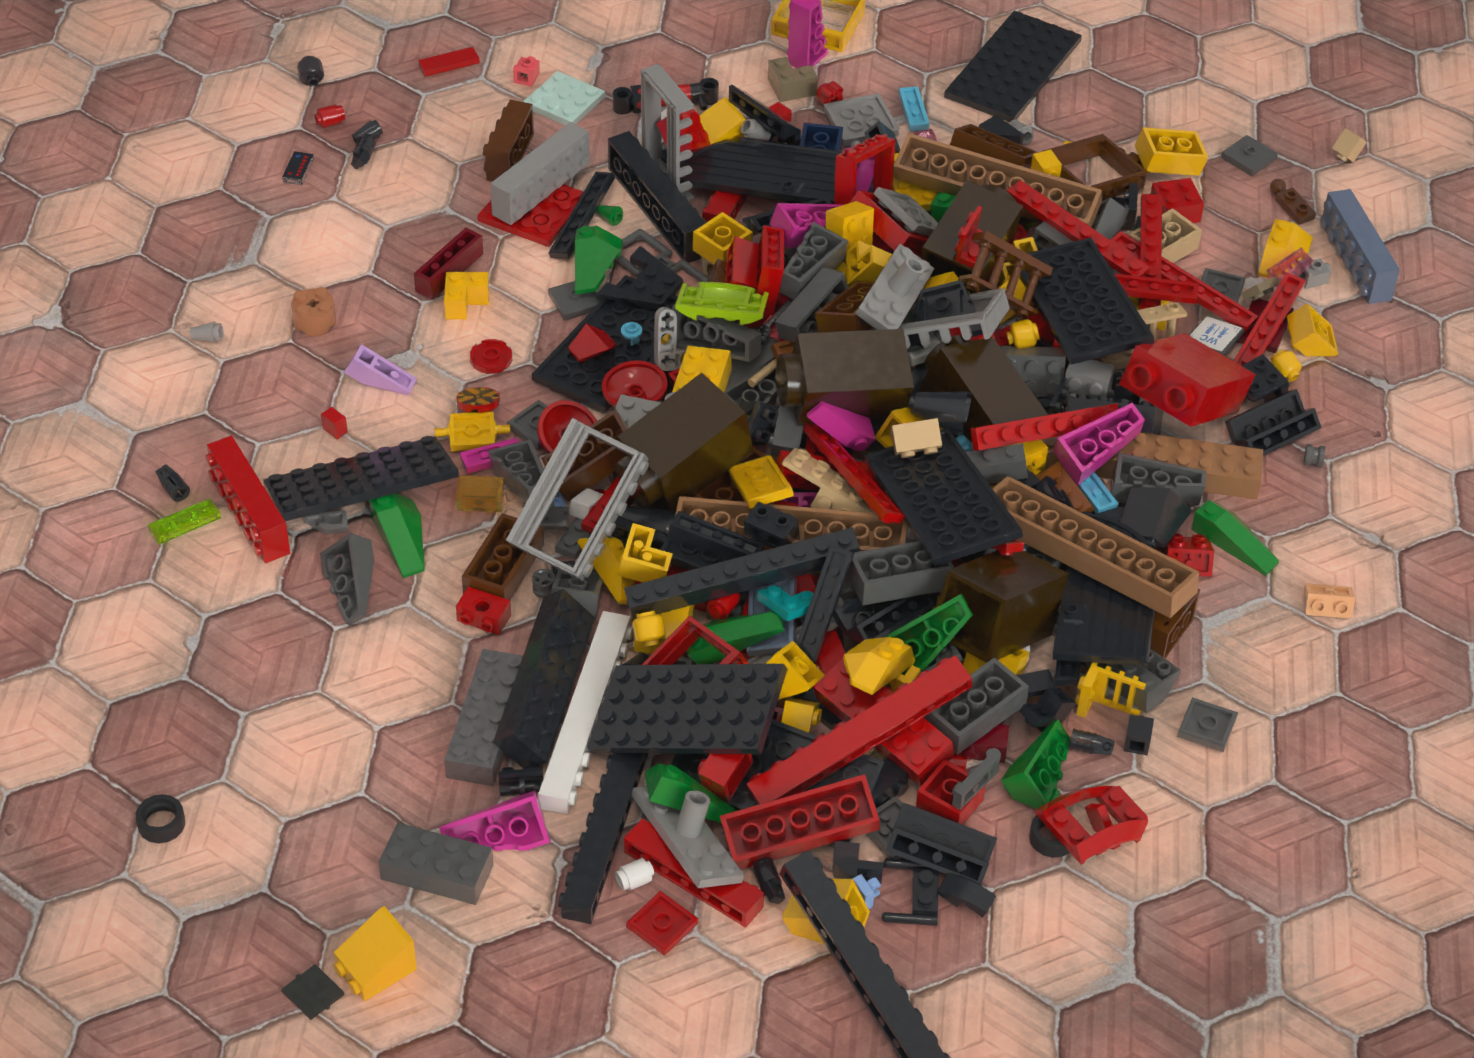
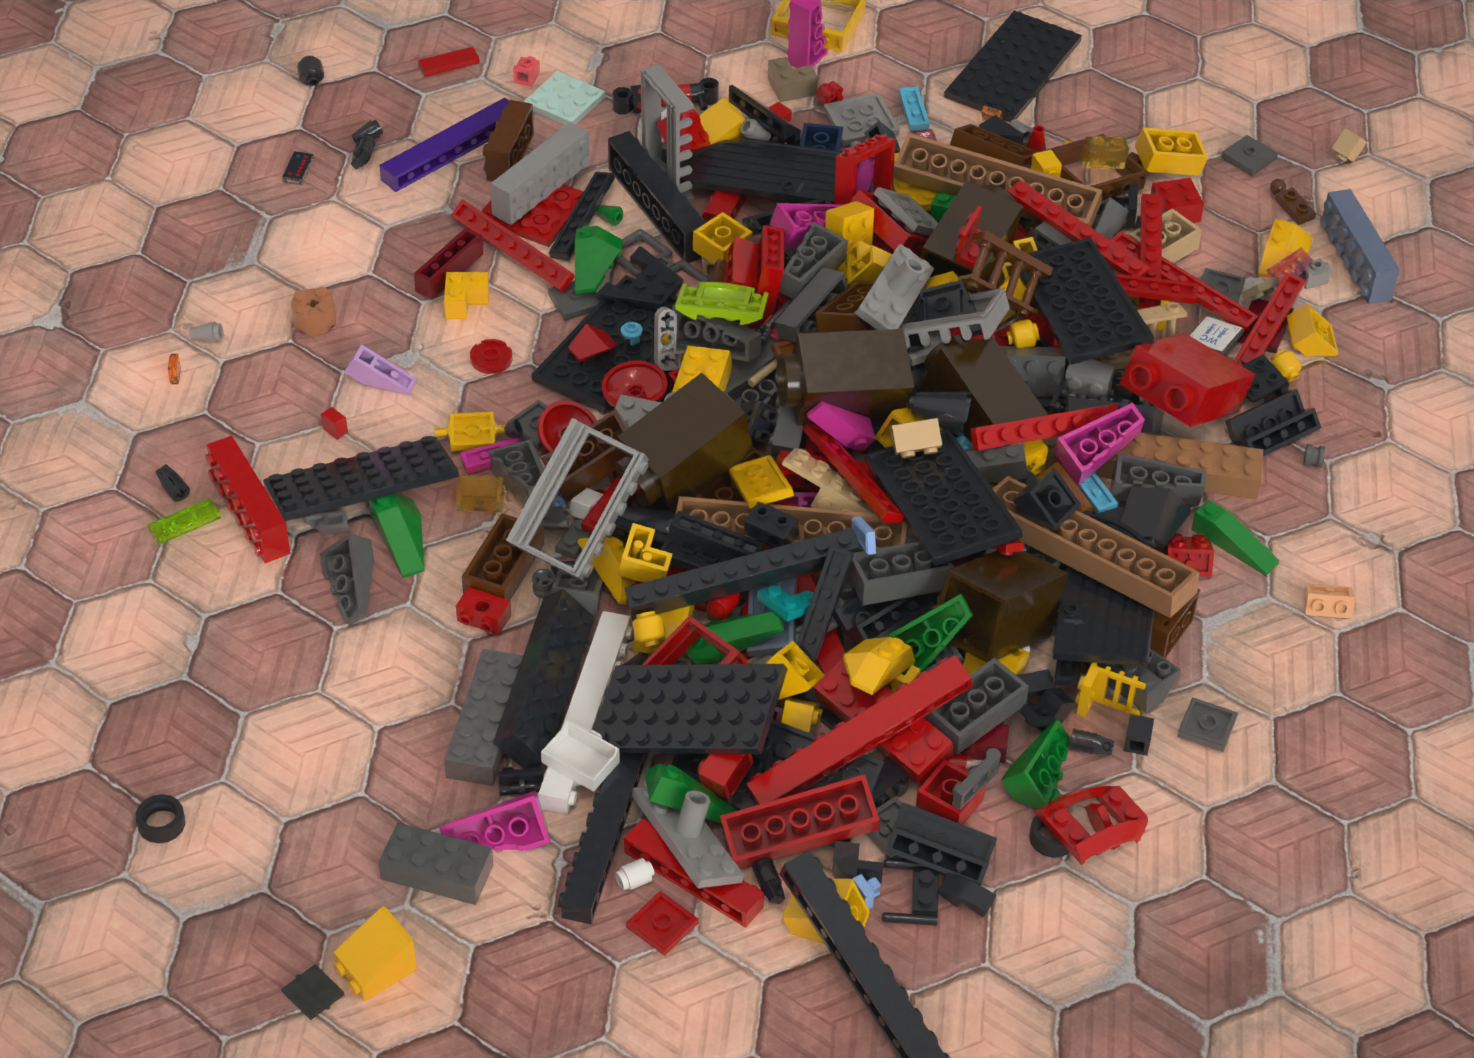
red brick [314,104,345,128] -> none
tile [456,387,500,413] -> none
none -> clear orange tile [168,354,181,384]
none -> dark purple brick [379,97,509,192]
none -> red plate [450,199,576,293]
none -> black hinge [504,419,523,438]
none -> white container [541,720,620,792]
none -> light blue tile [852,516,876,555]
none -> clear orange tile [981,106,1003,121]
none -> black slope [1012,468,1081,531]
none -> red cone [1026,125,1046,152]
none -> clear yellow brick [1080,136,1129,169]

